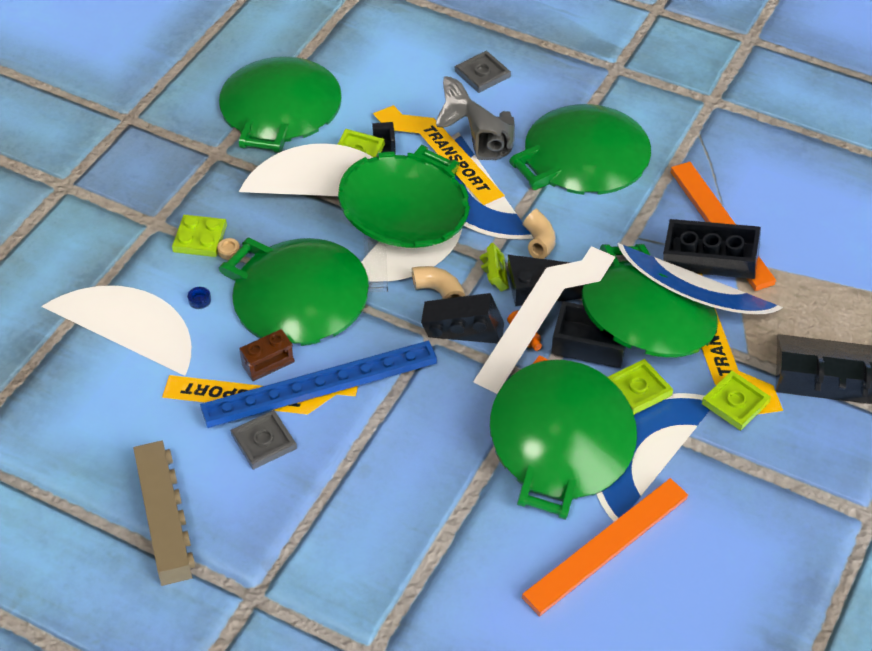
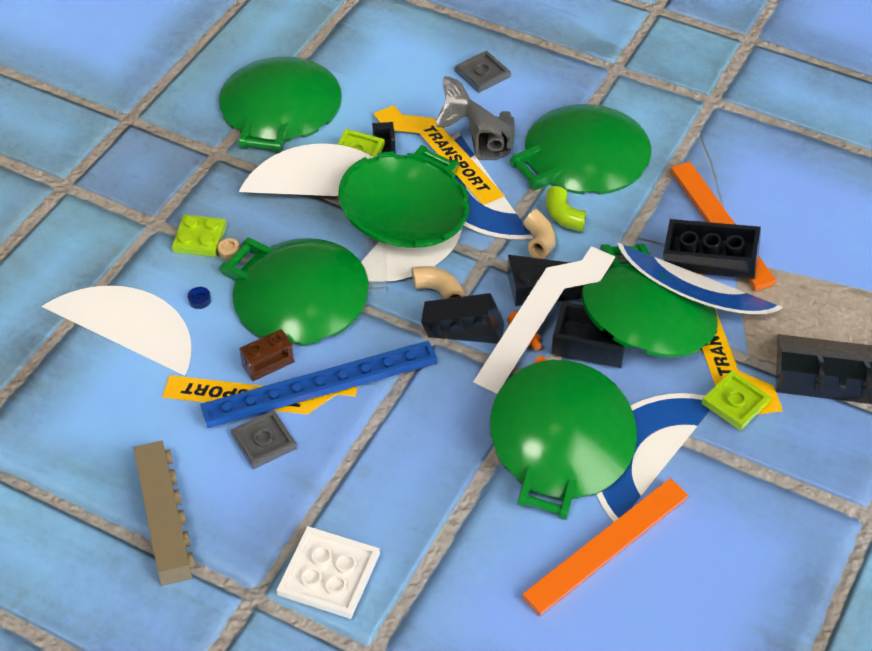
lime plate [480,243,509,292] -> none
lime plate [608,359,673,415] -> none
none -> white plate [277,526,380,619]
none -> lime cylinder [545,186,586,233]

